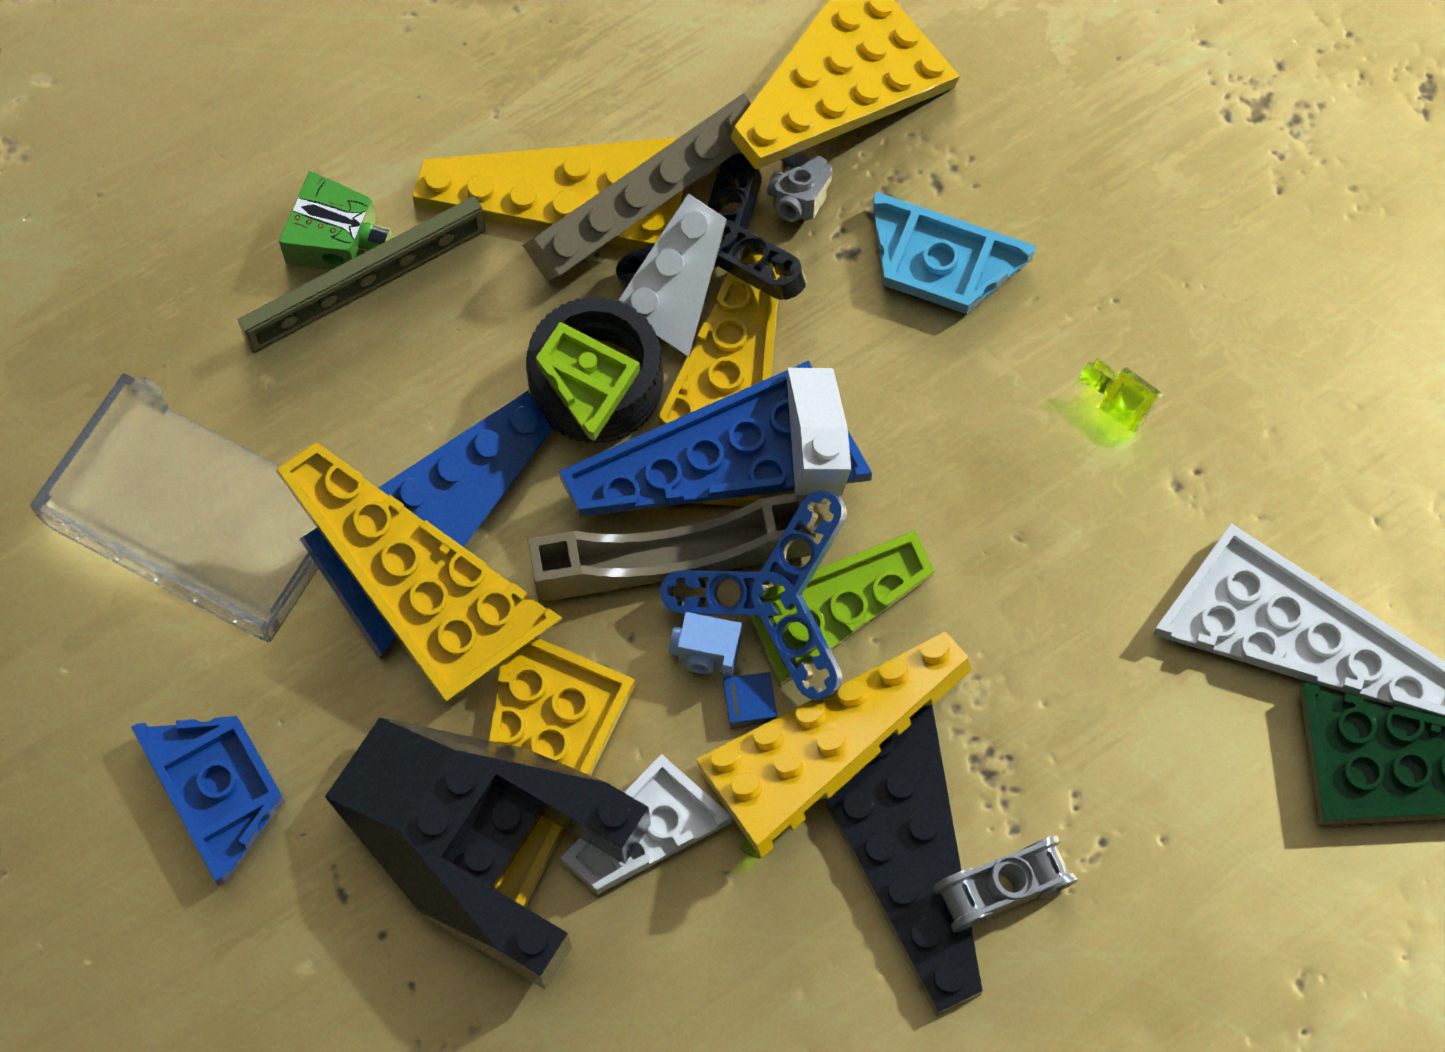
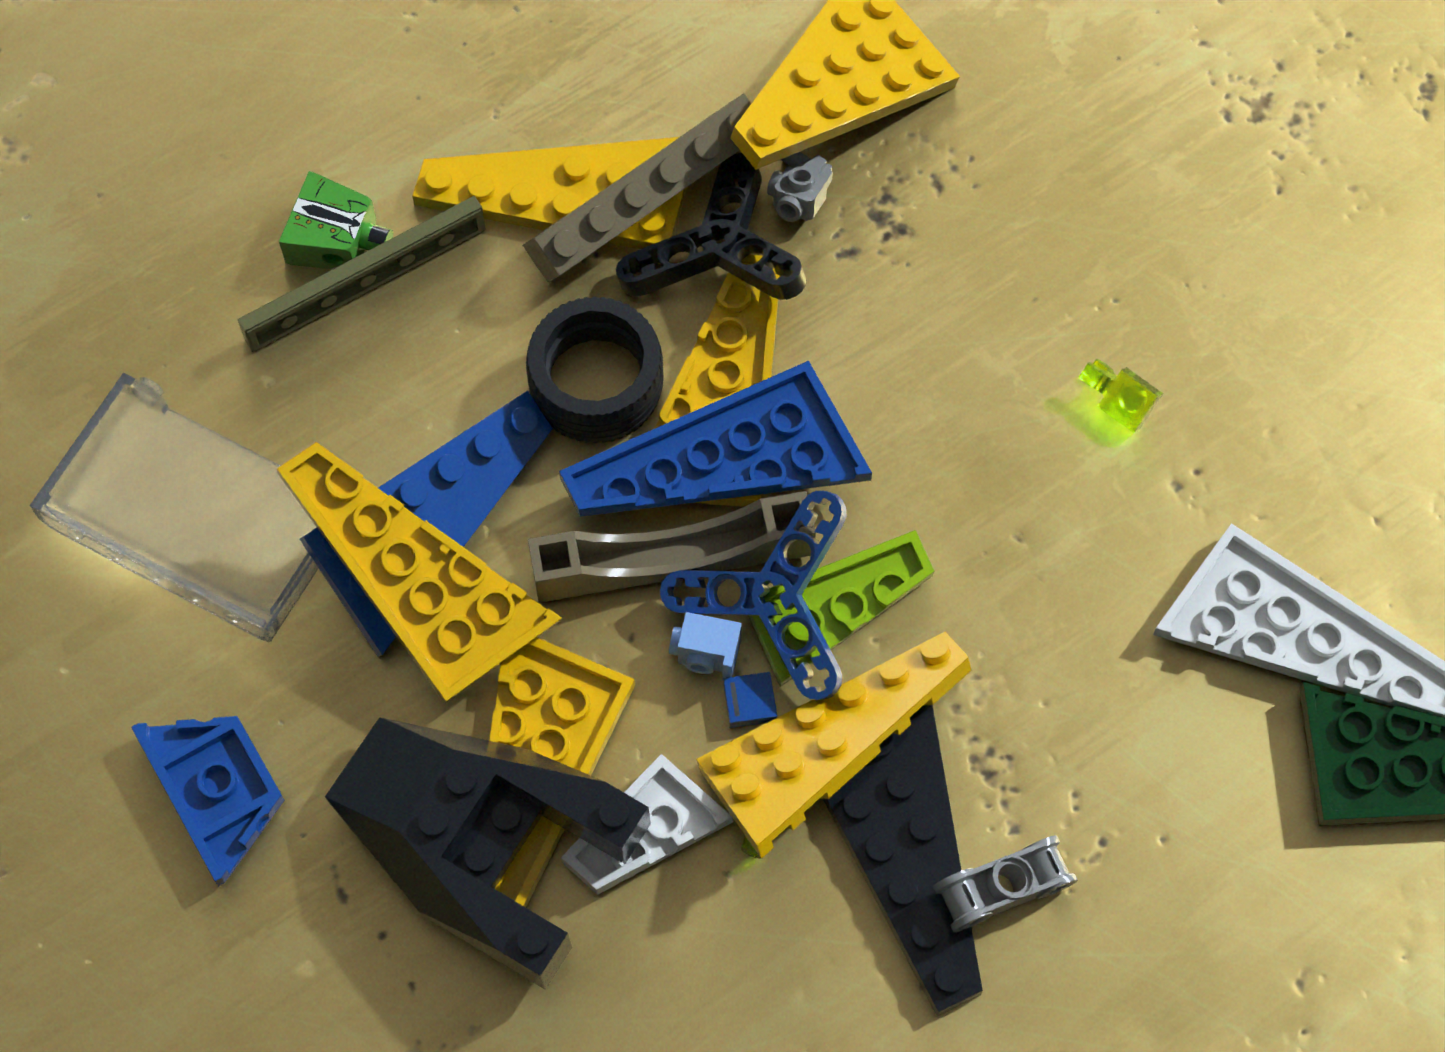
lime wing [536,322,640,441] -> none
white wing [619,193,727,356] -> none
white slope [786,368,851,496] -> none
medium azure wing [873,192,1036,314] -> none

